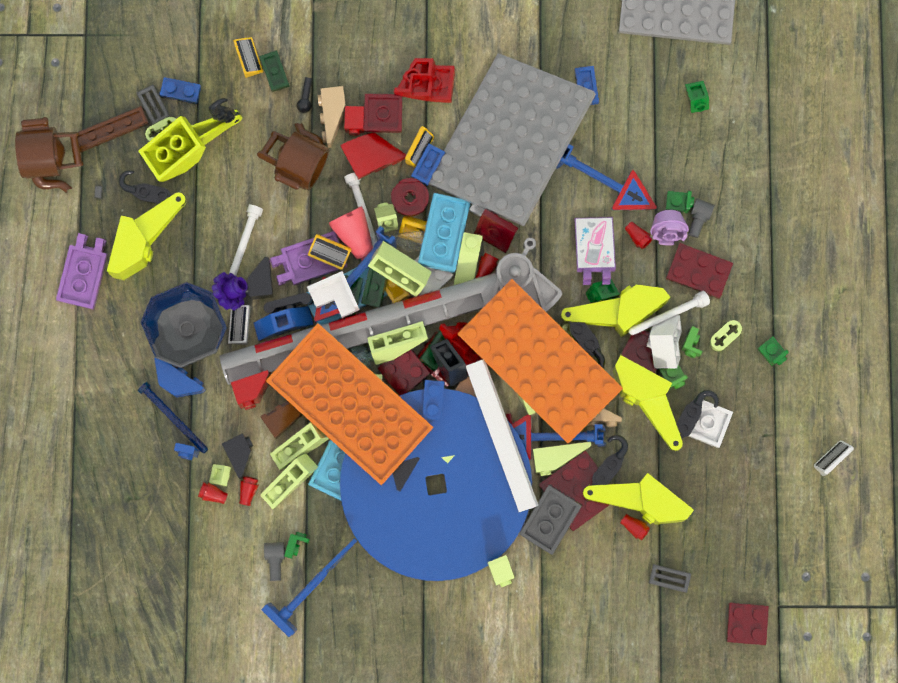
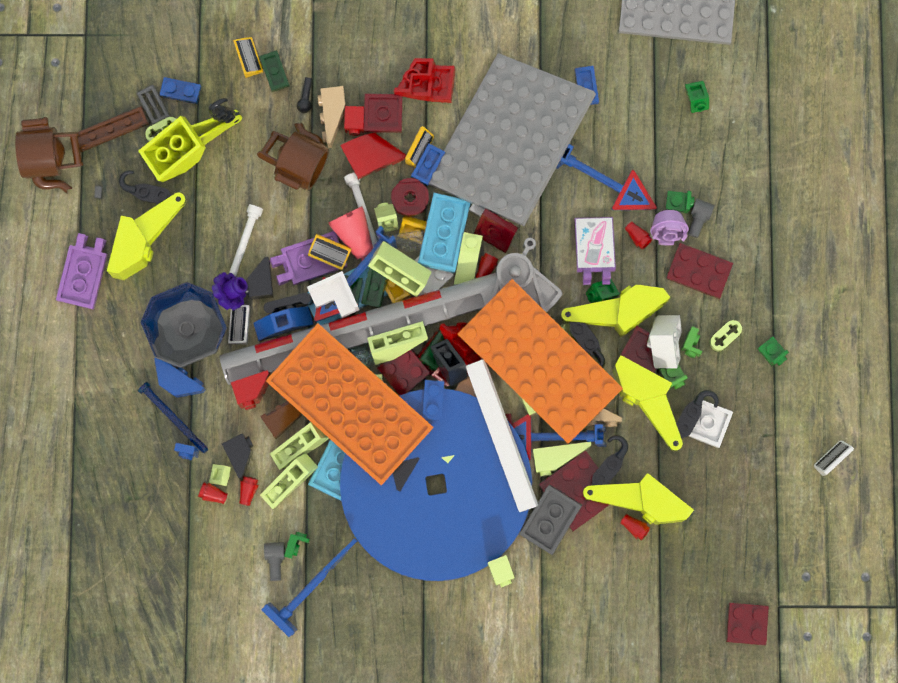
white piece [629,291,710,335] -> none
dark grey tile [649,564,691,593] -> none

